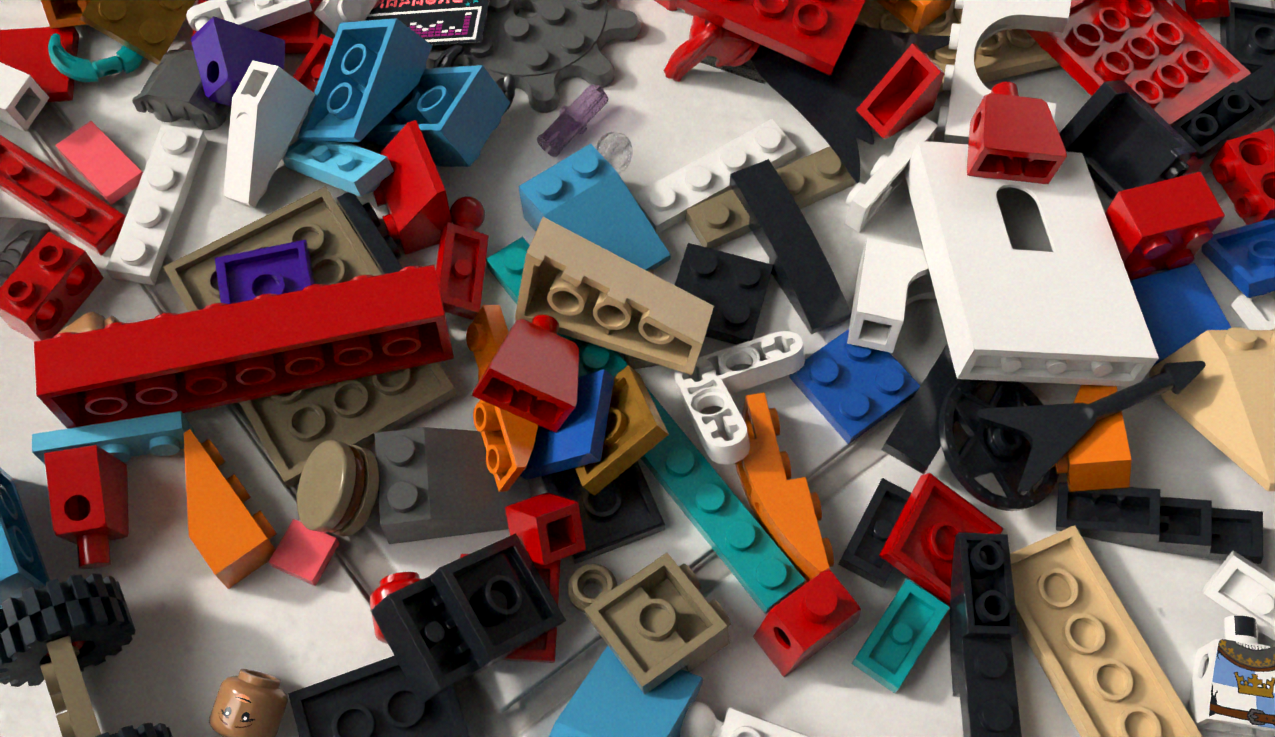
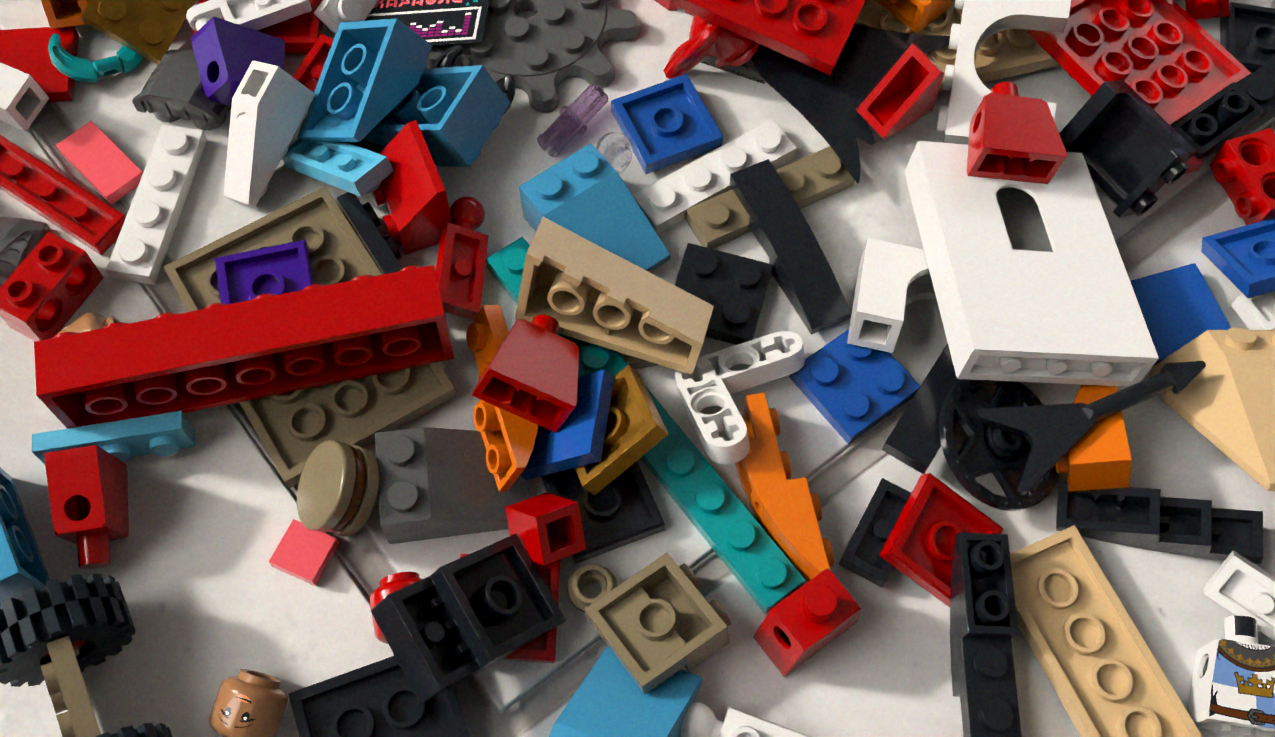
orange slope [184,429,277,589] -> none
white plate [845,116,939,233] -> none
teal plate [851,579,950,693] -> none
red brick [1105,171,1225,281] -> none
none -> blue plate [611,74,723,174]

